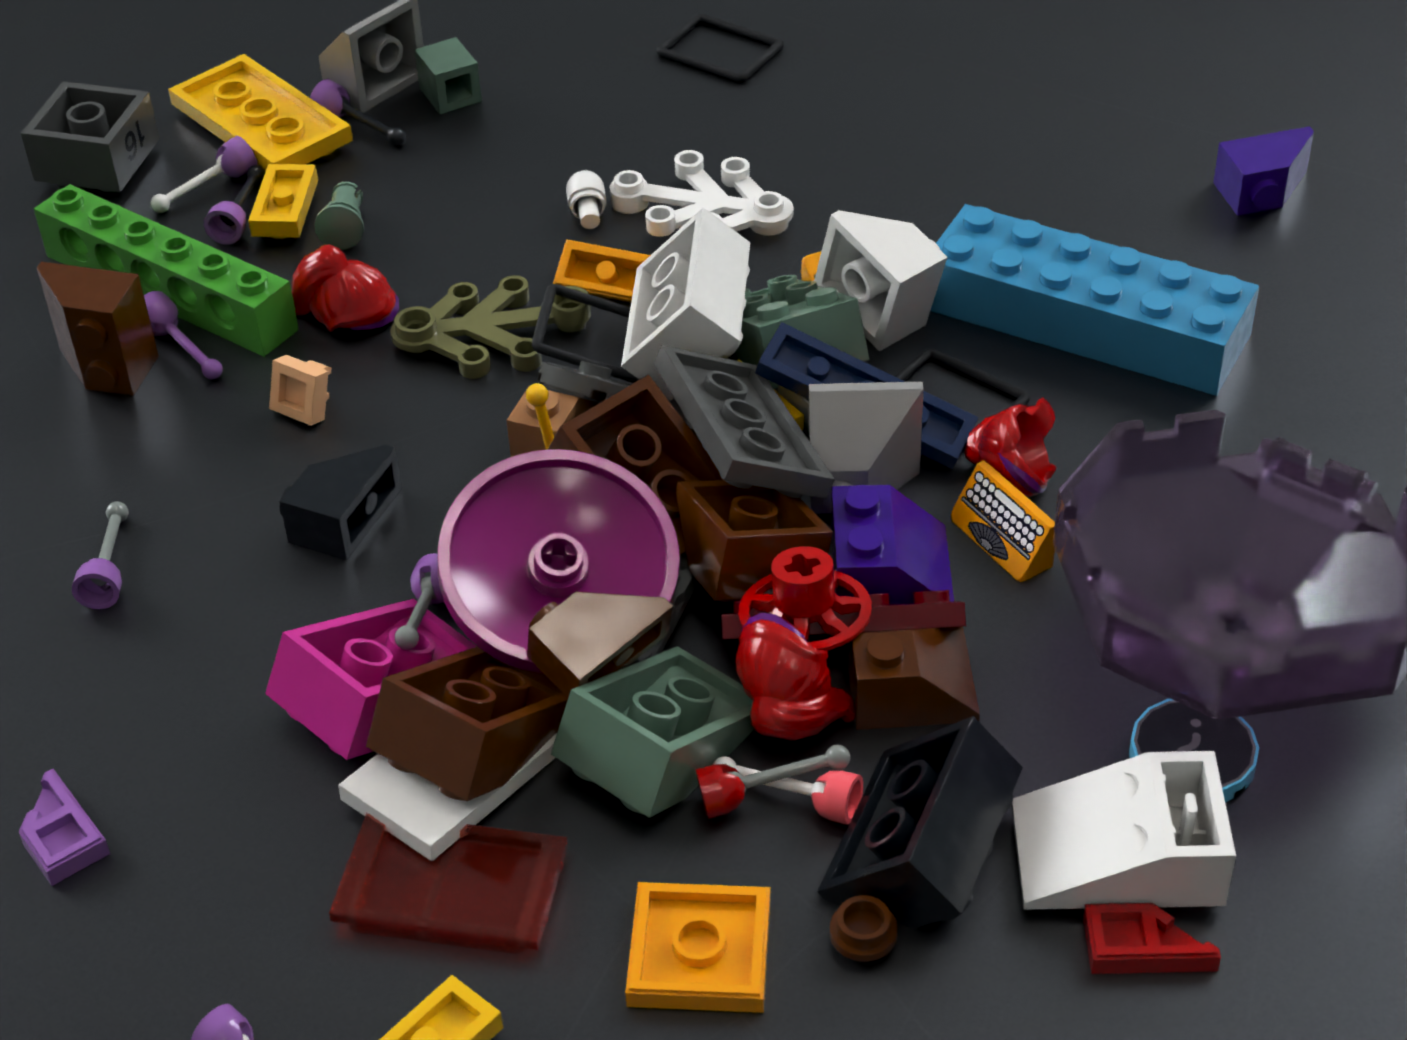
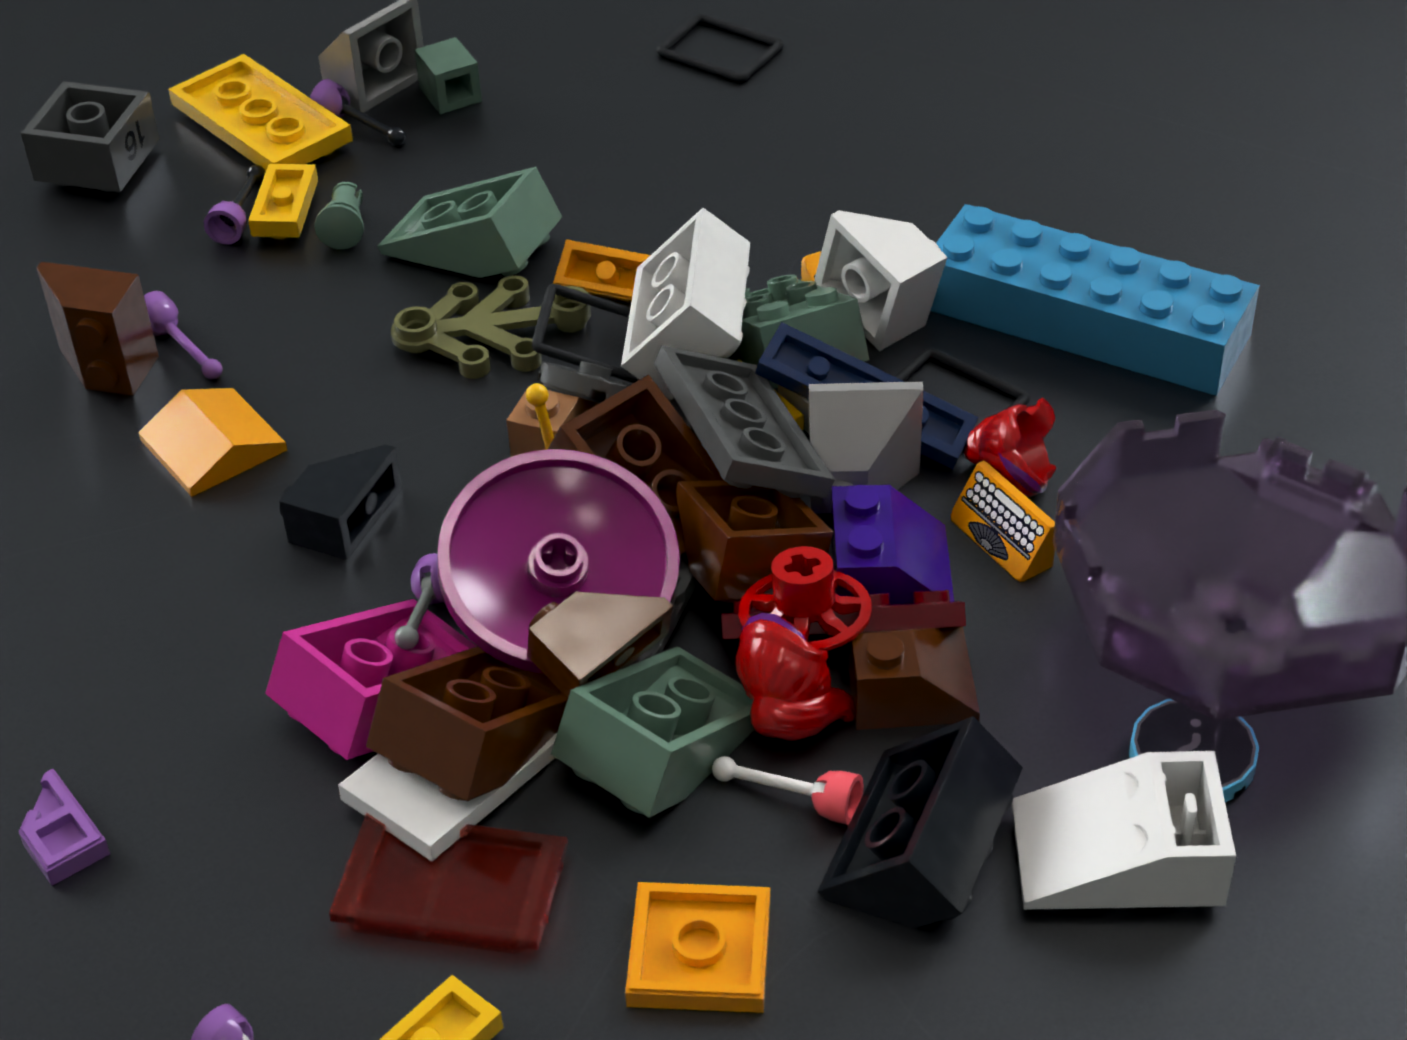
bright green brick [34,184,299,357] -> none
medium lavender hinge [72,501,129,609] -> none
hinge [150,136,258,213] -> none
light nougat tile [269,355,332,426] -> none
red hair [291,244,399,332] -> none
white cylinder [566,170,607,229] -> none
white plant [610,150,793,237] -> none
hinge [695,745,850,819] -> none
reddish brown plate [830,895,898,961] -> none
red tile [1083,903,1221,974] -> none
dark purple slope [1213,126,1314,216] -> none
none -> light orange slope [138,388,288,497]
none -> sand green slope [377,166,562,278]

